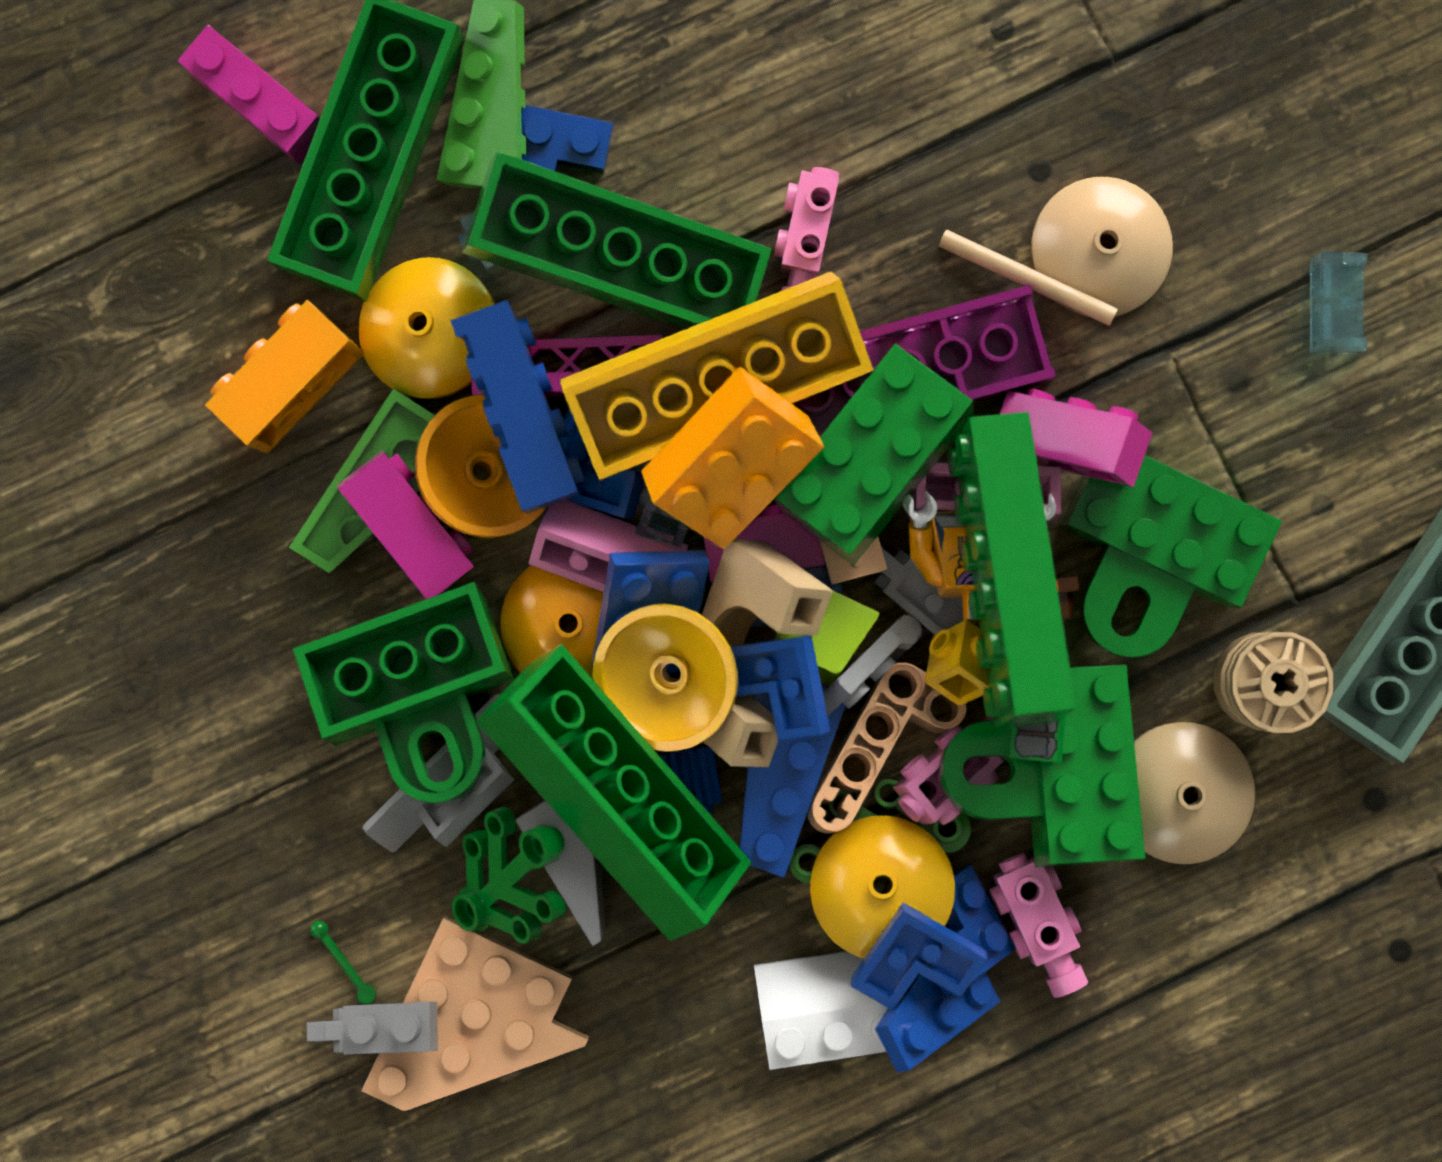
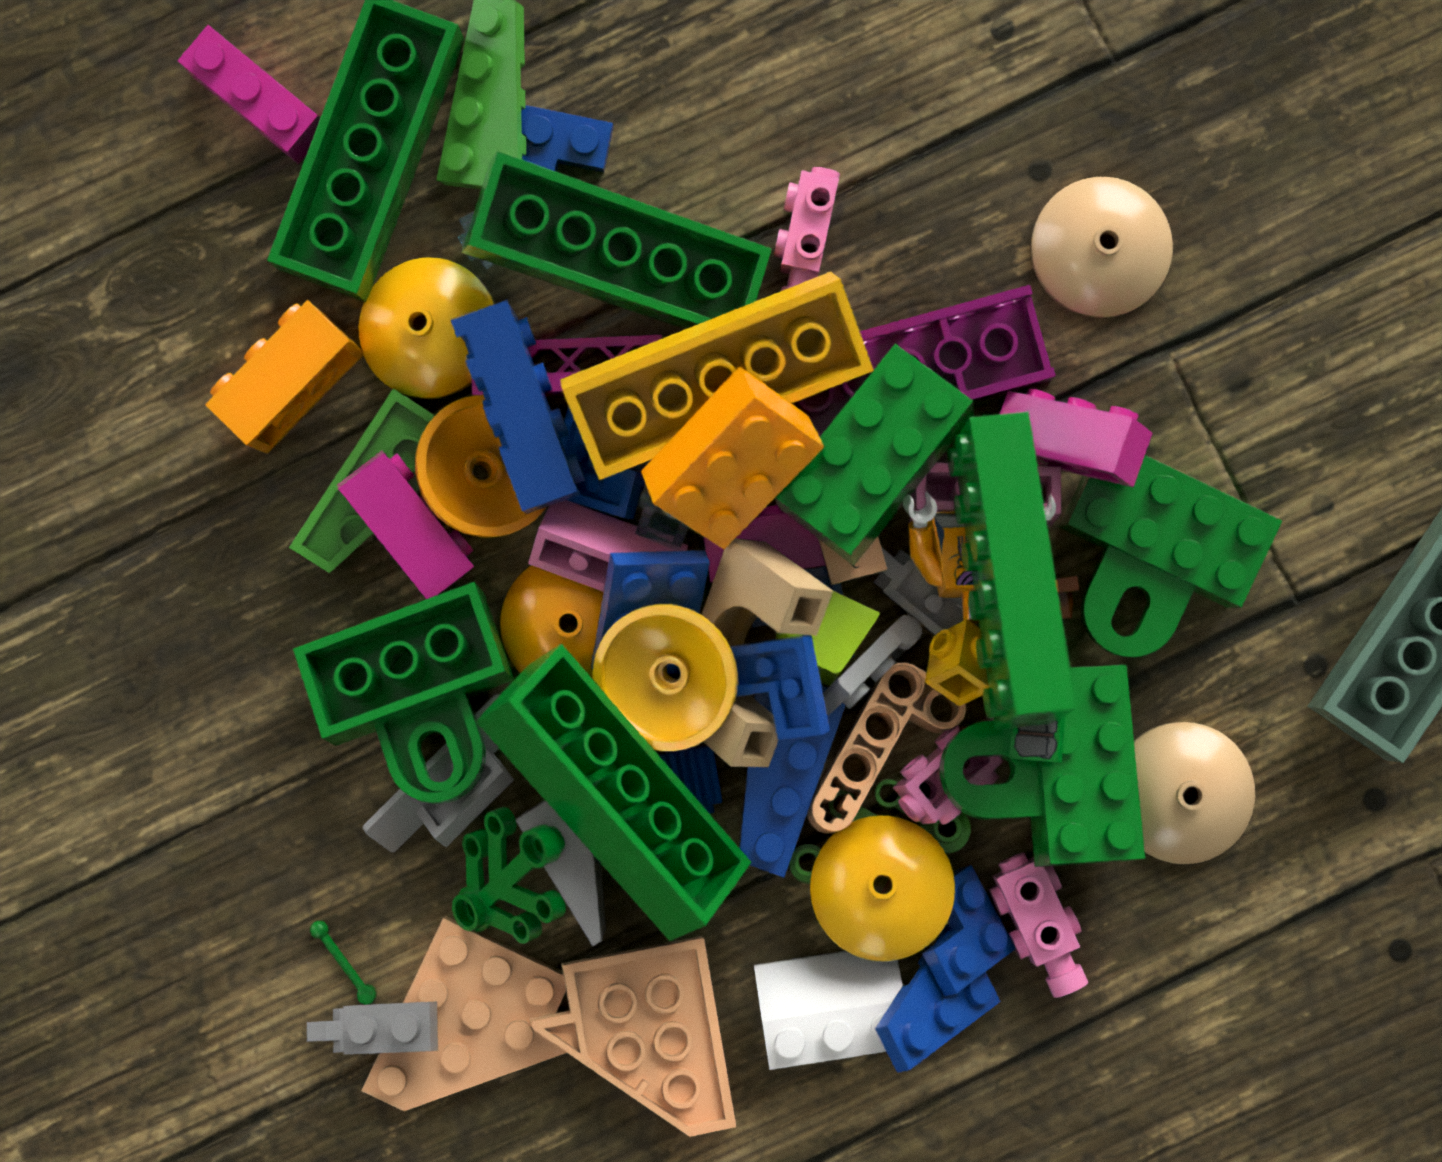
blue plate [851,902,987,1011] -> none
tan bar [939,230,1118,326] -> none
tan wheel [1214,632,1333,733] -> none
clear light blue hinge [1310,251,1367,353] -> none
none -> light nougat wing [529,936,736,1137]

